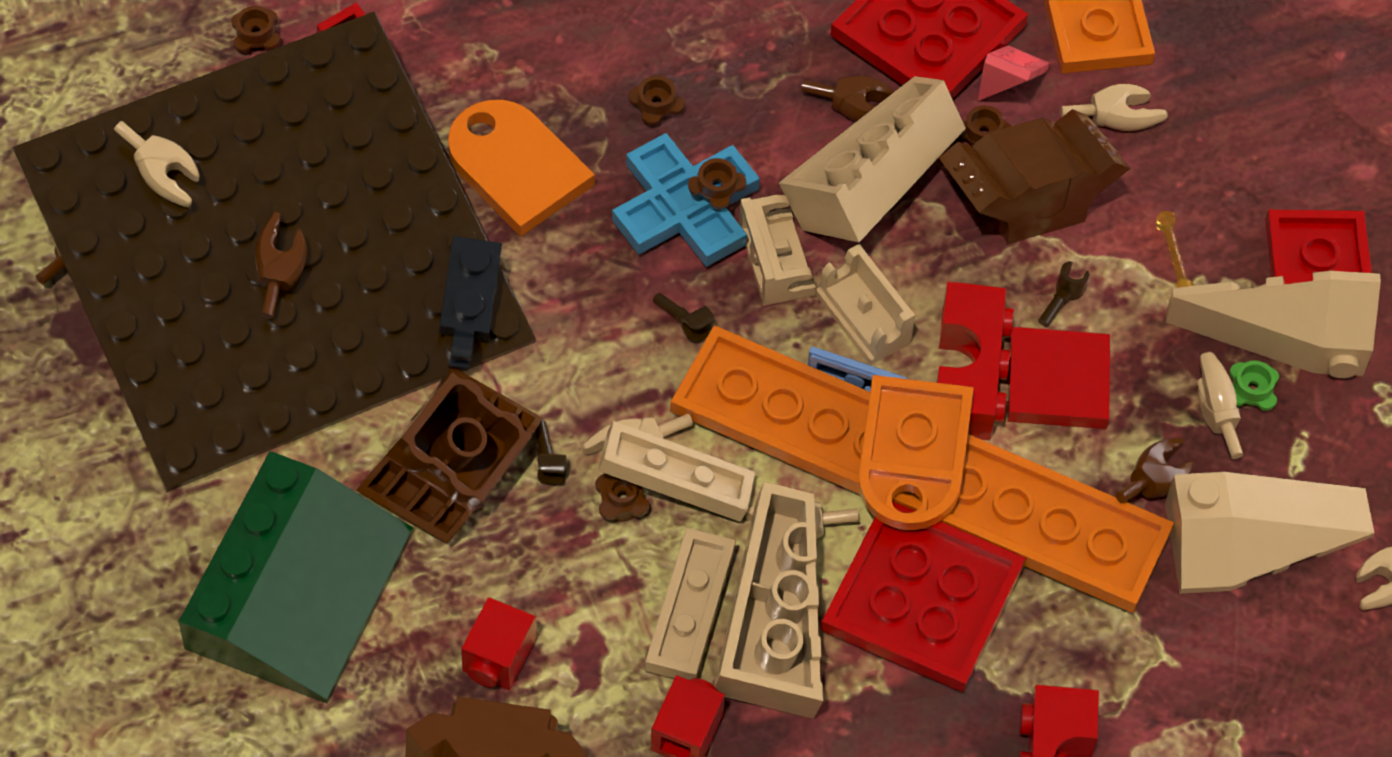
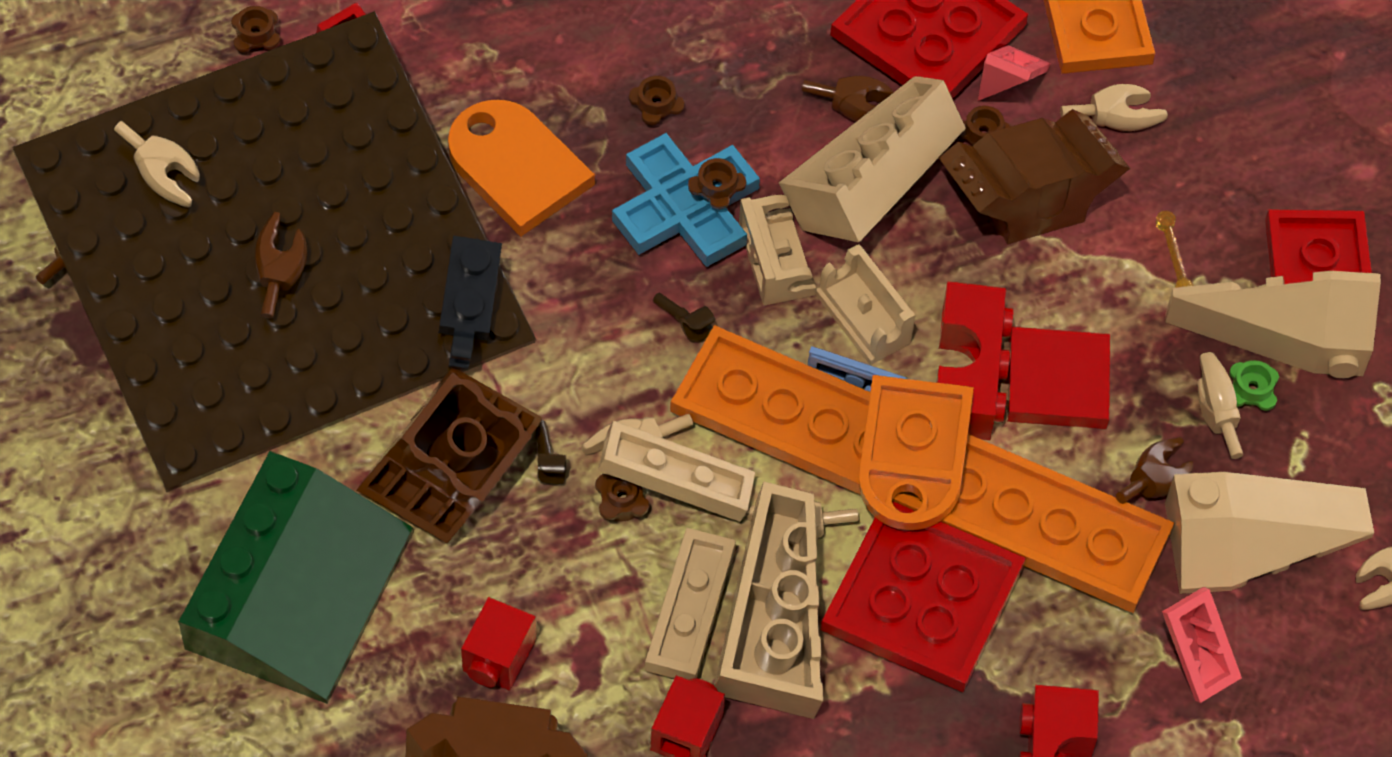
dark brown hand [1038,261,1090,327] -> none
none -> coral slope [1162,587,1242,703]

